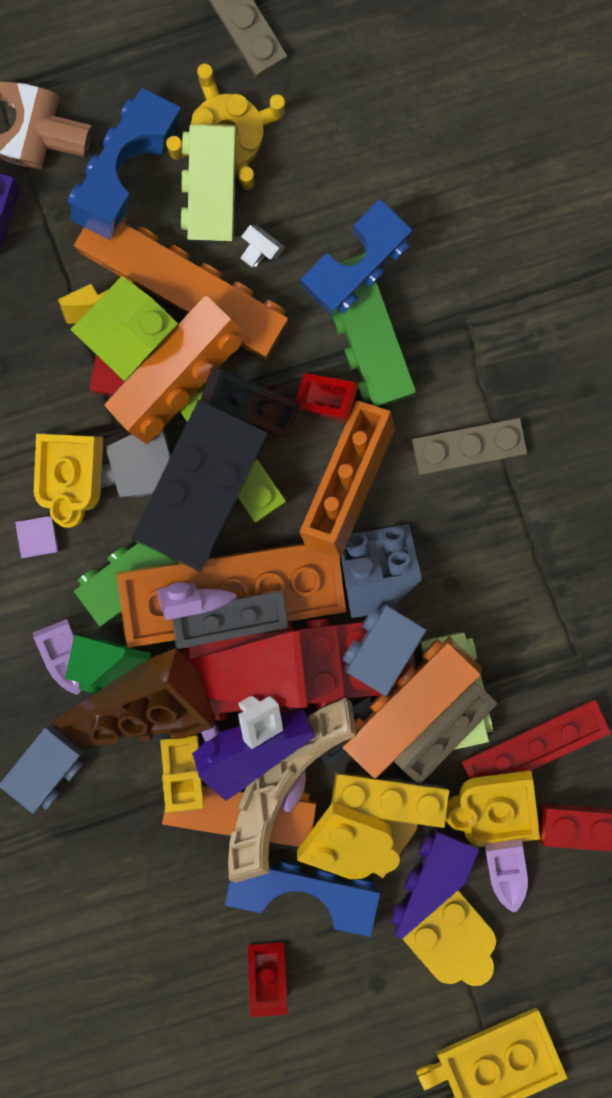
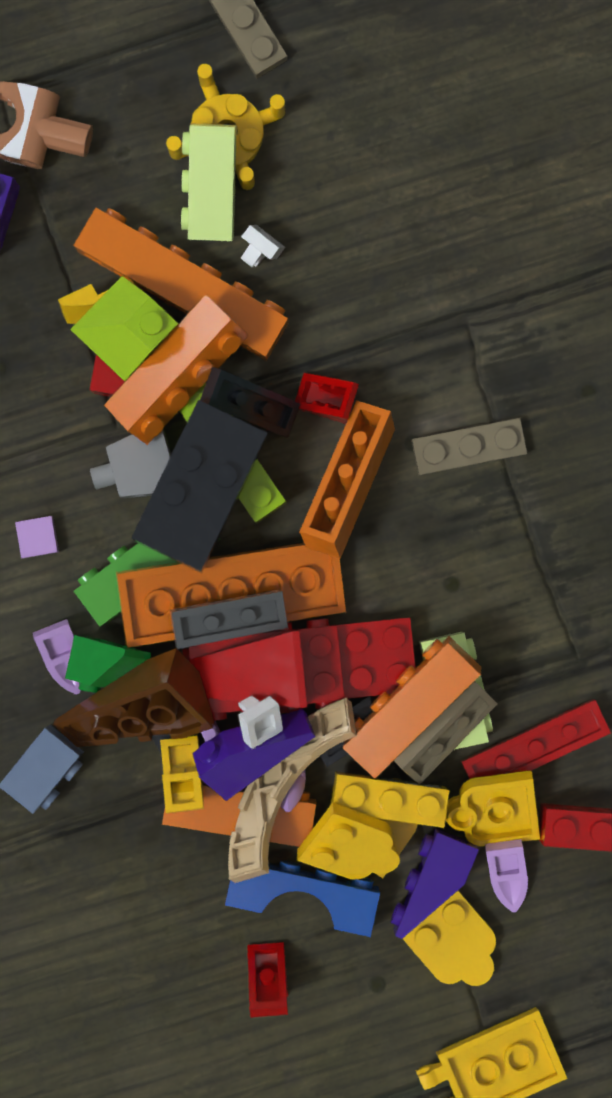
yellow plate [34,434,103,528] -> none
blue arch [68,87,181,240] -> none
lavender plate [157,582,237,620] -> none
blue arch [300,199,412,317] -> none
bright green brick [332,253,416,408] -> none
sand blue slope [341,524,422,618] -> none
sand blue brick [342,605,426,696] -> none

